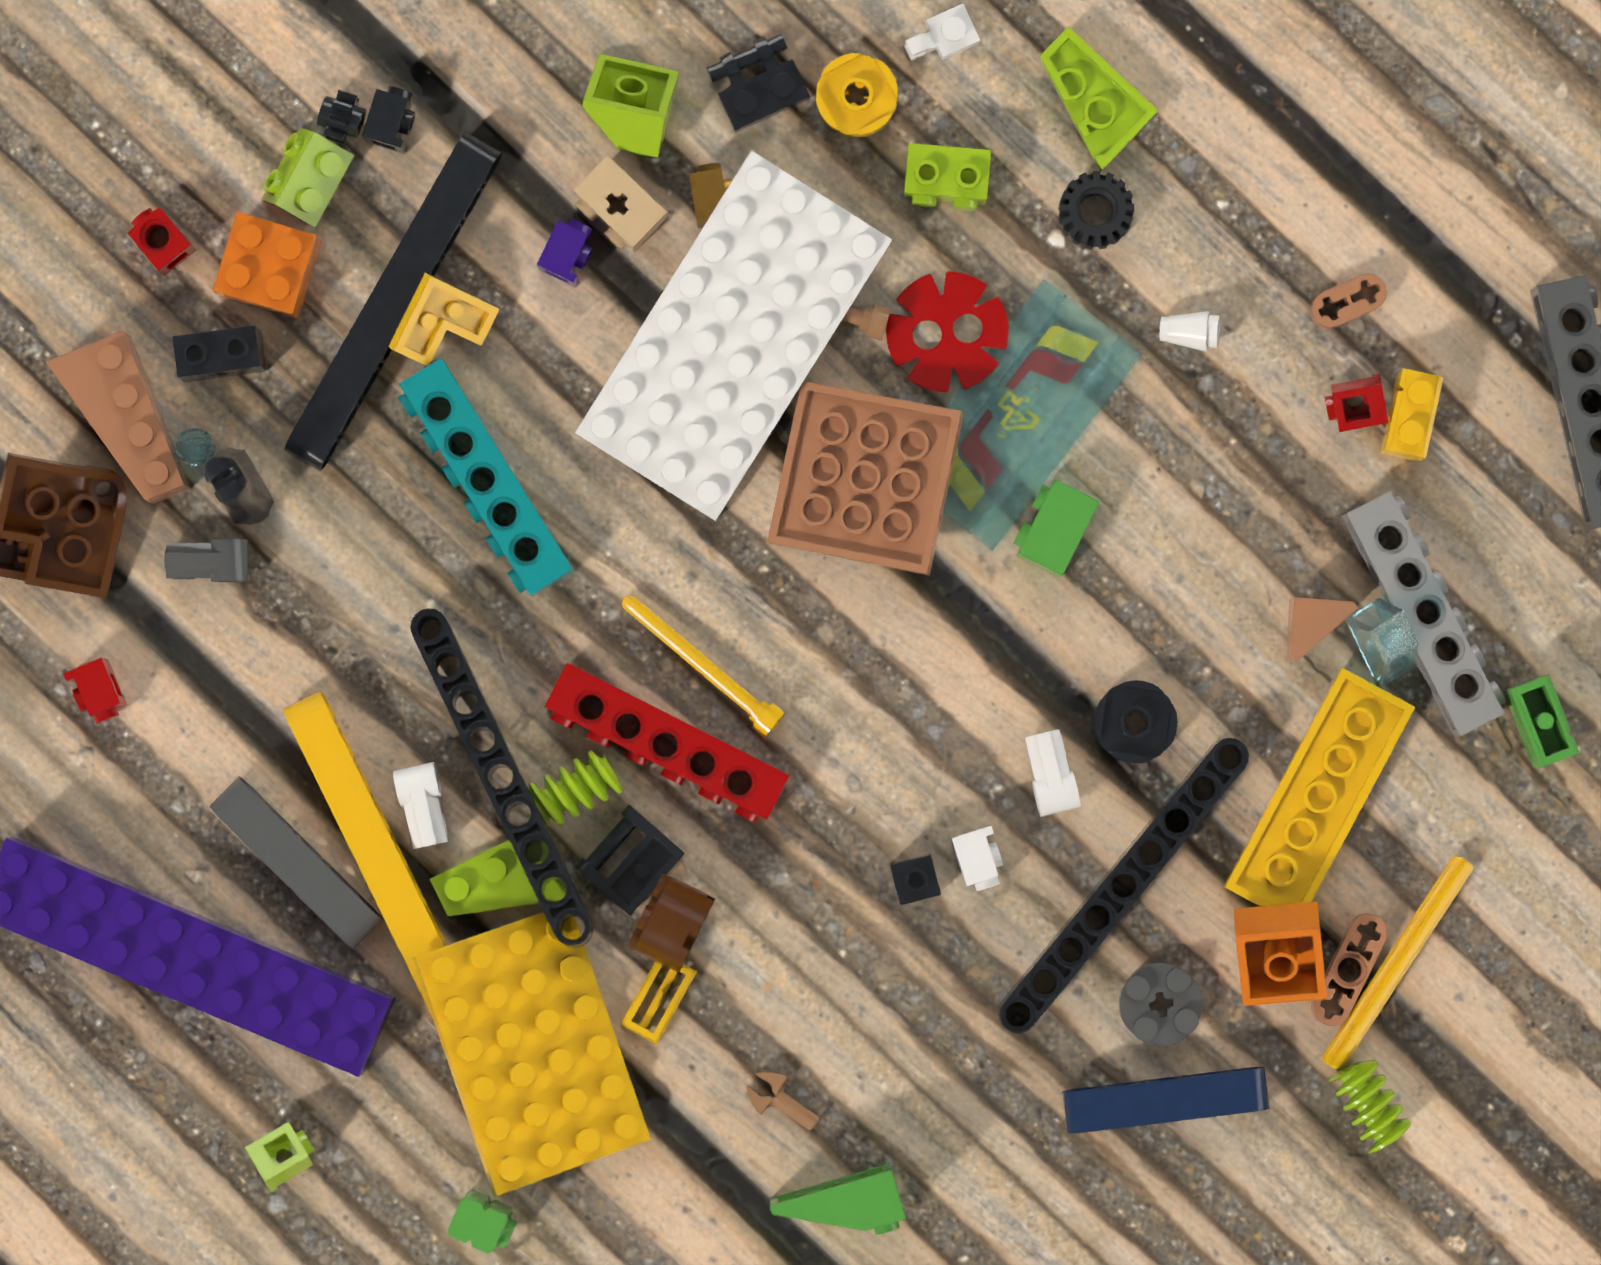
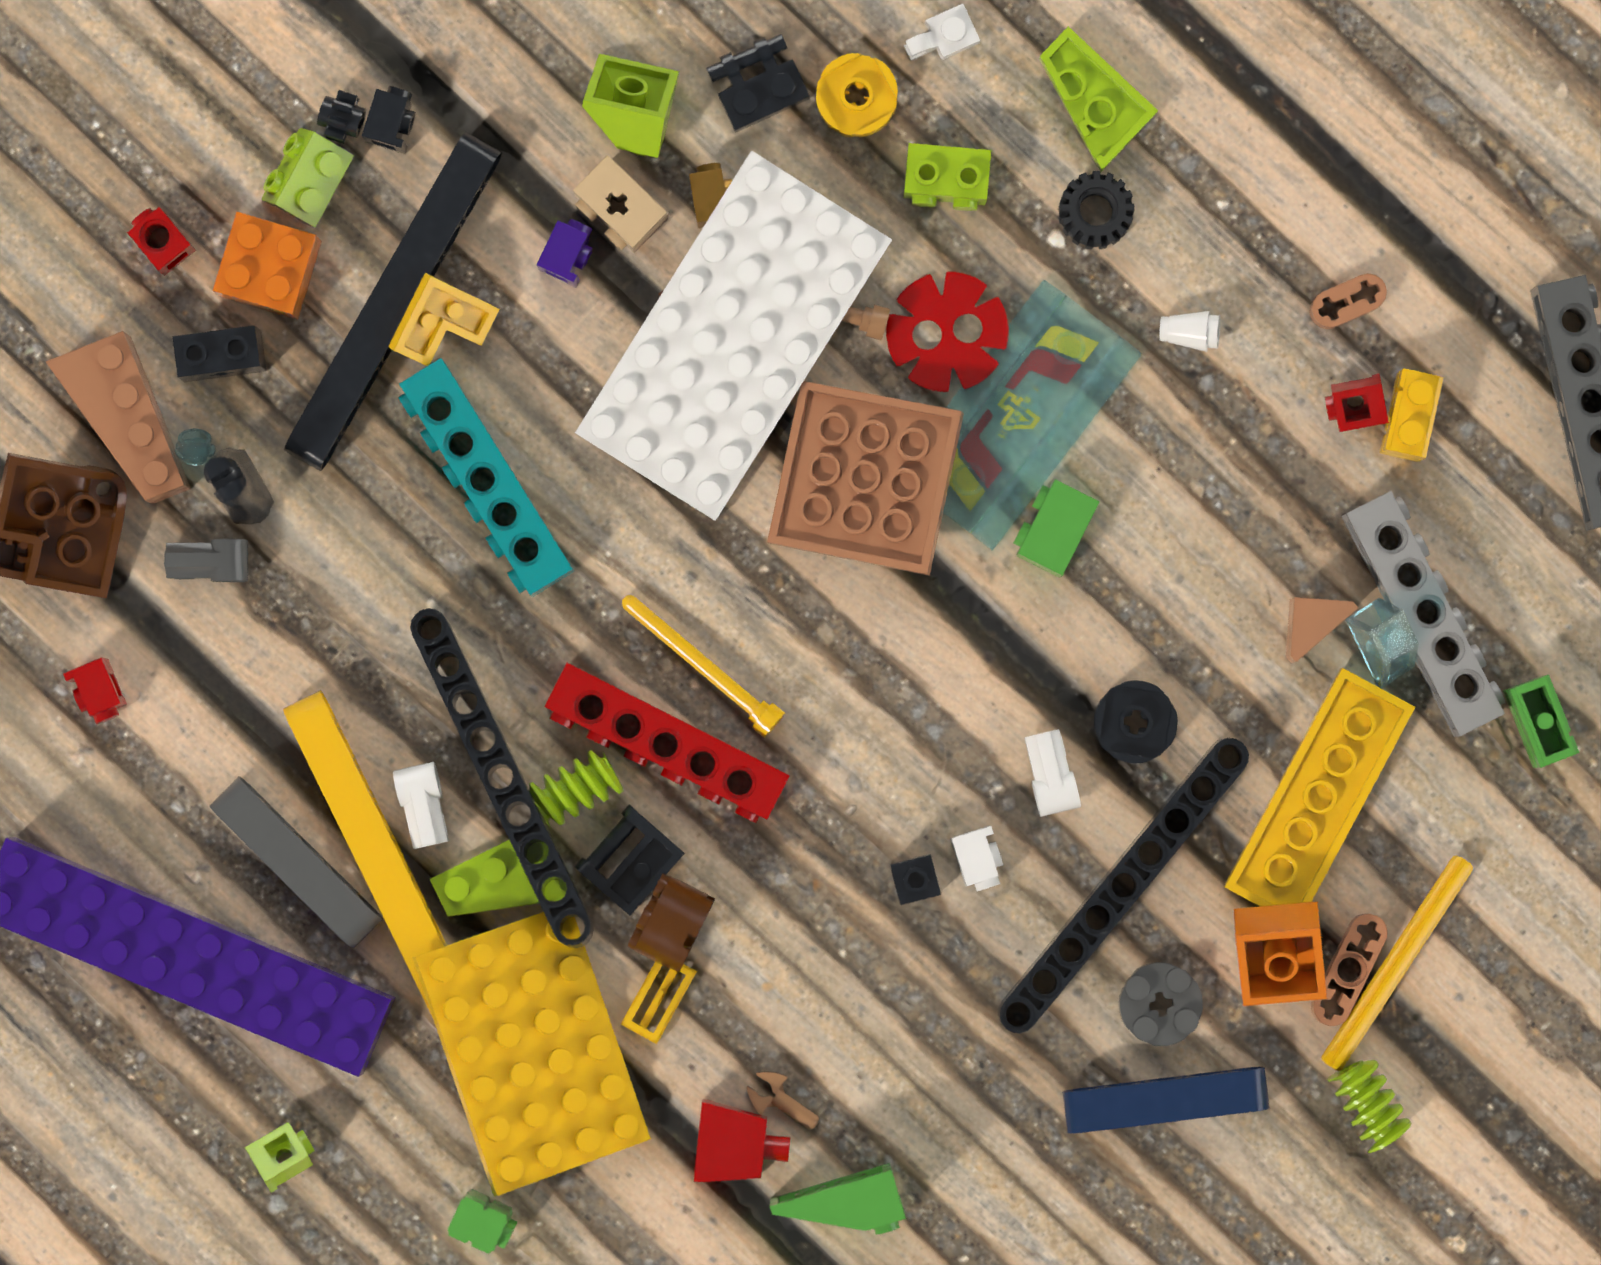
none -> red torso [694,1099,791,1182]

